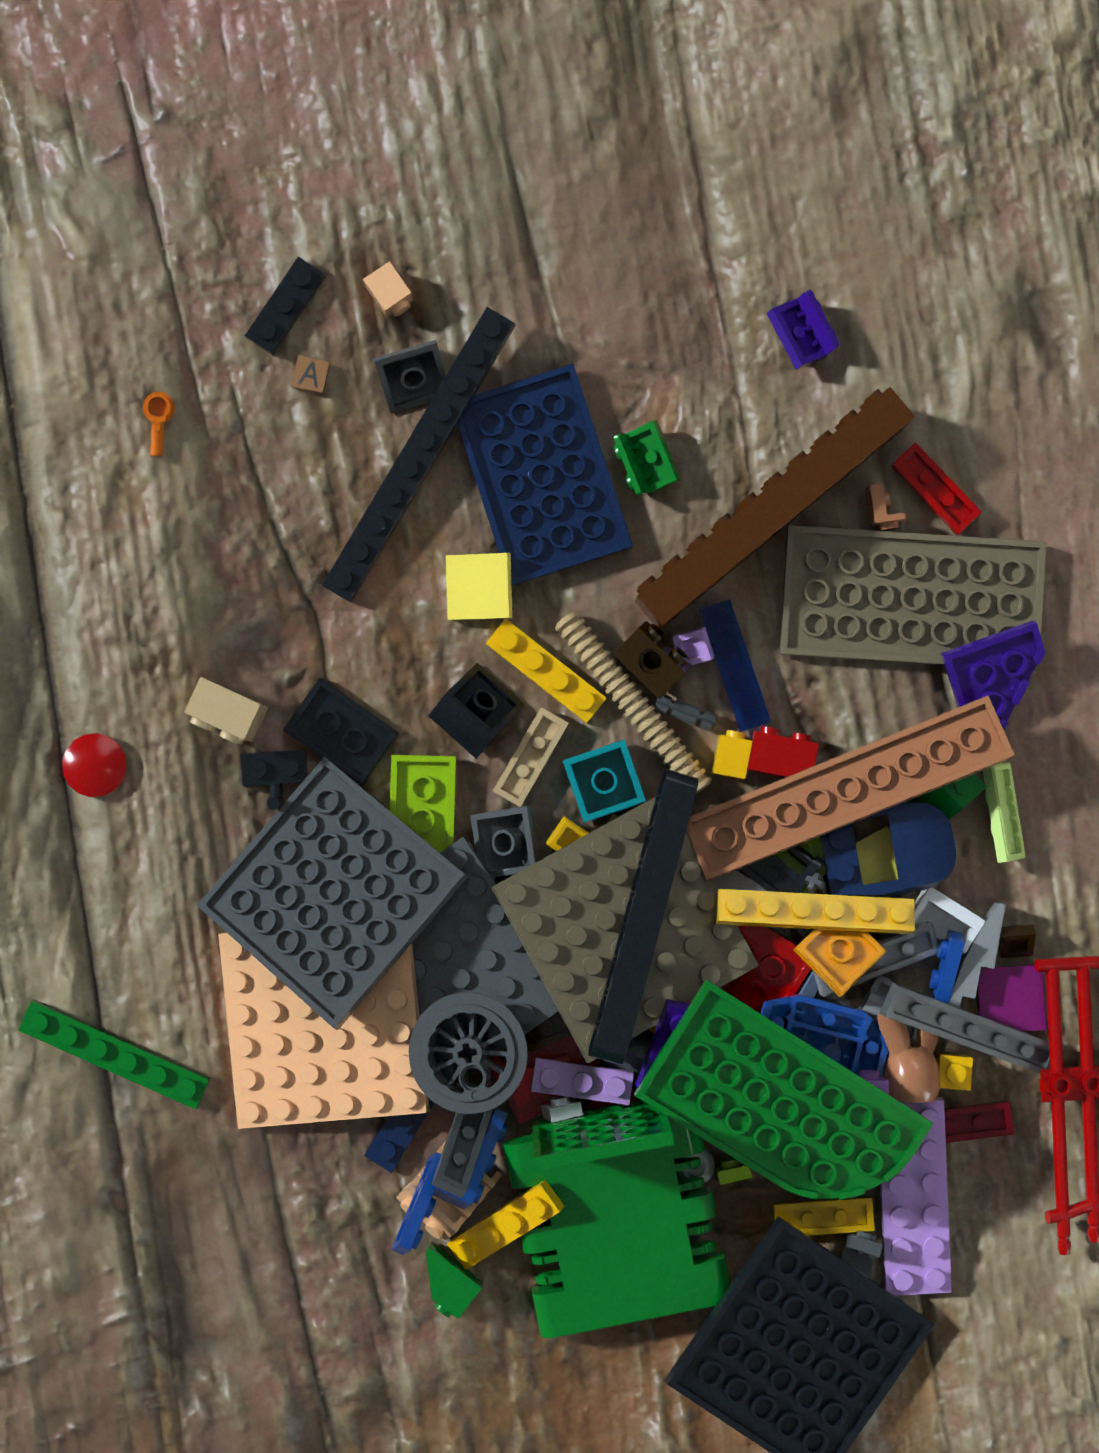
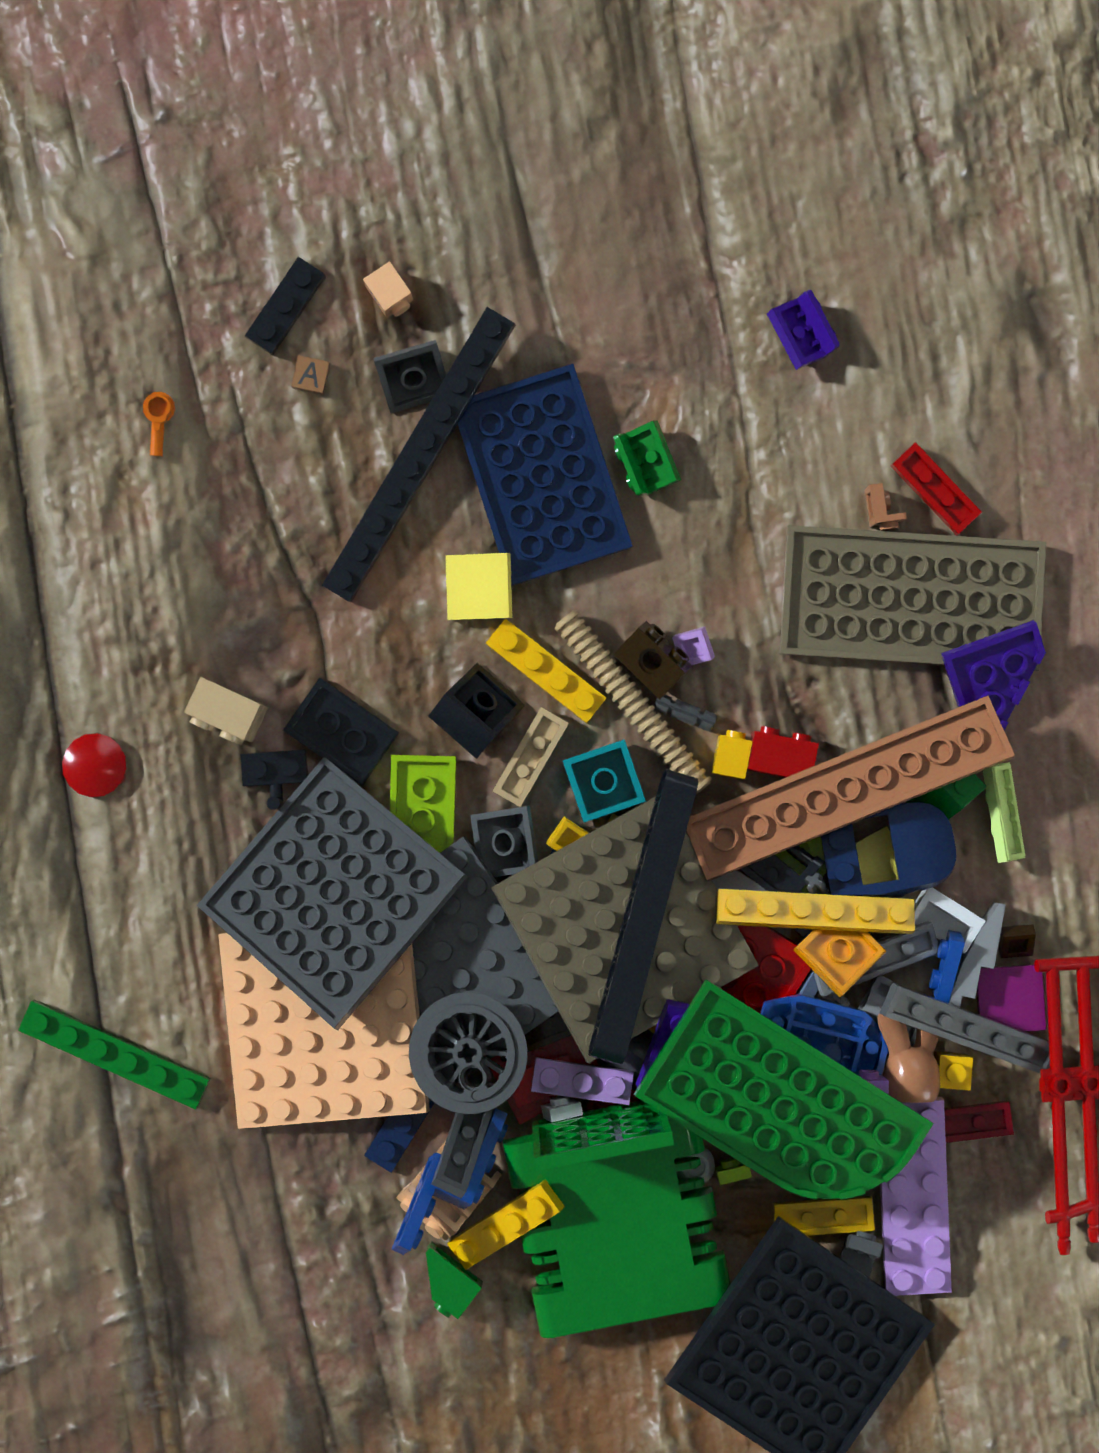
reddish brown brick [635,387,915,629] -> none
clear blue plate [699,599,771,732] -> none

